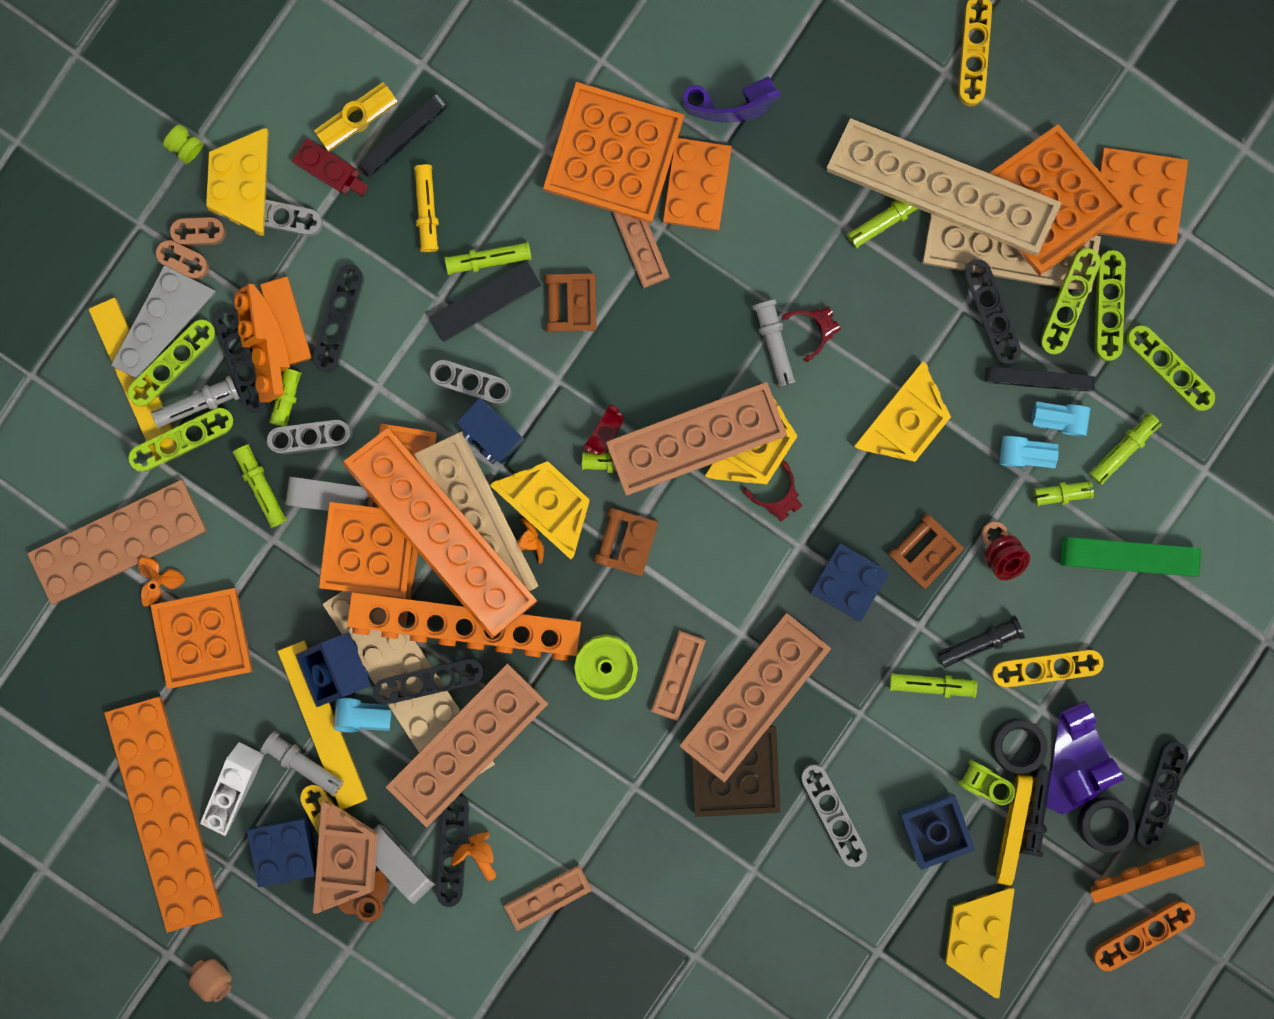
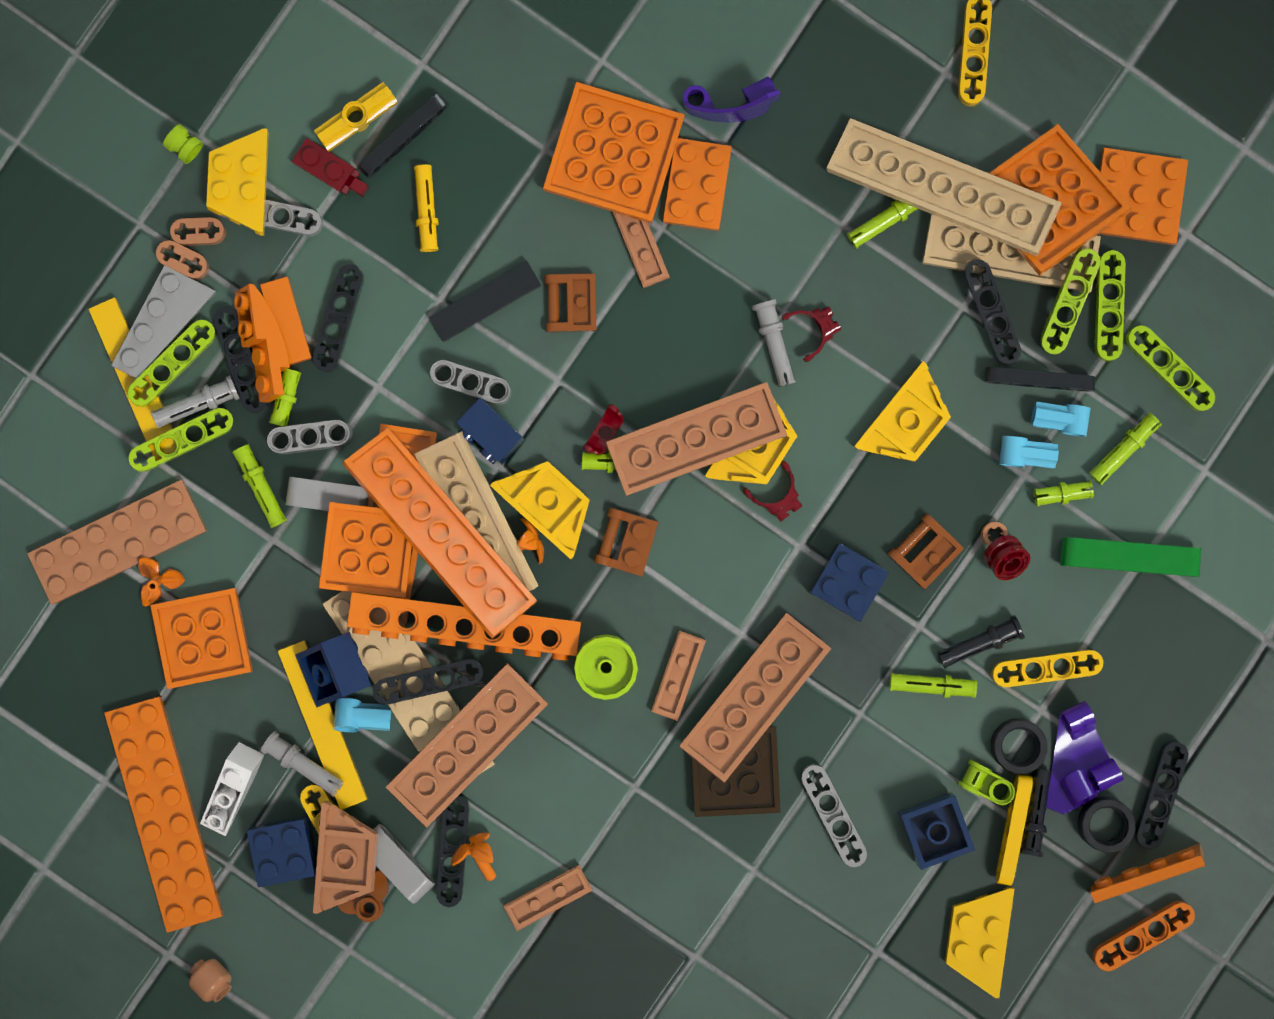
lime pin [445,242,532,275] -> none

